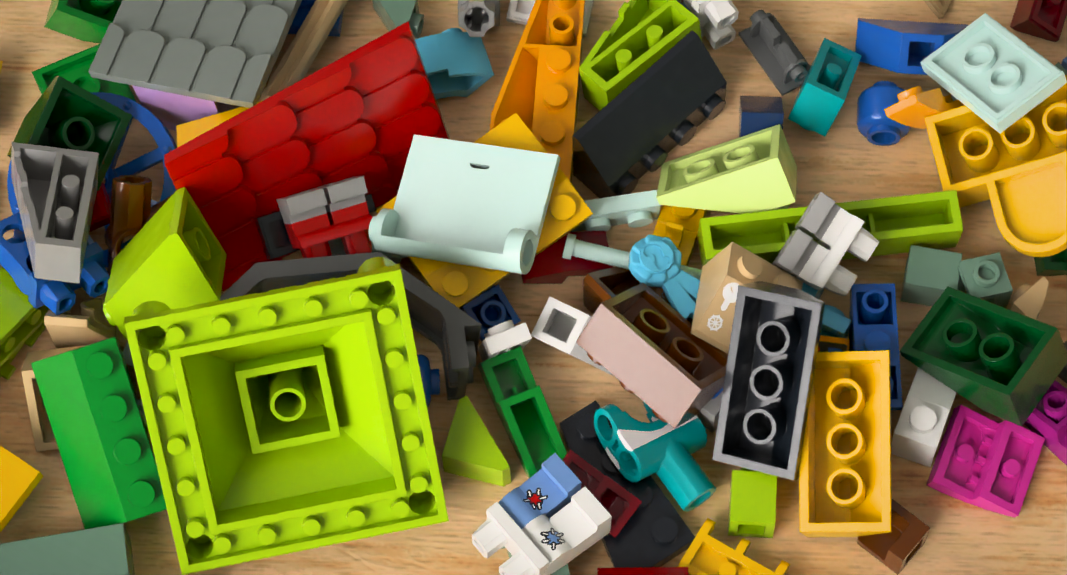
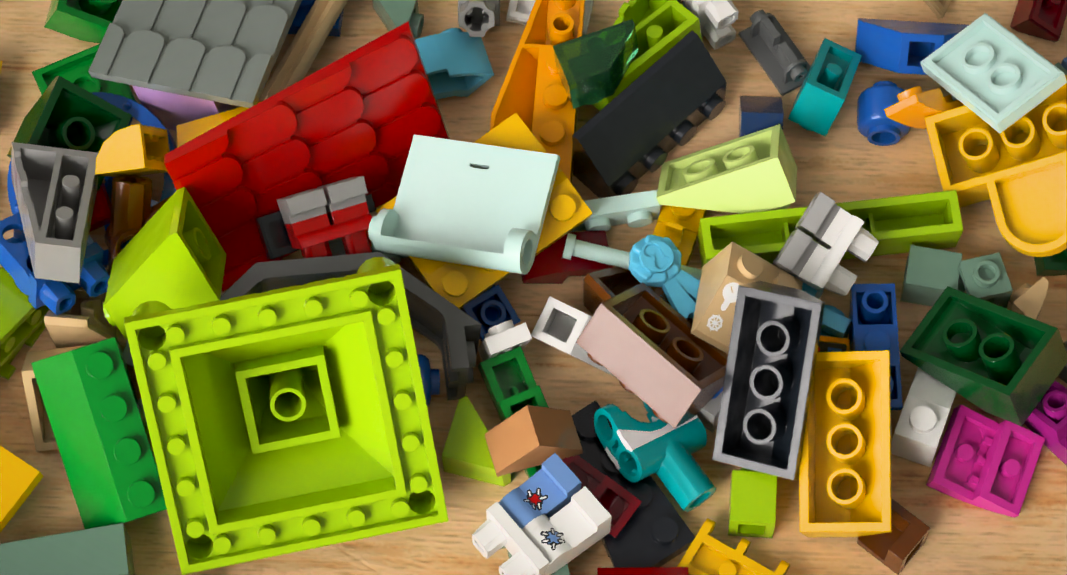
none -> yellow brick [95,124,170,177]
none -> medium nougat slope [485,405,583,477]
none -> clear green slope [553,19,639,109]

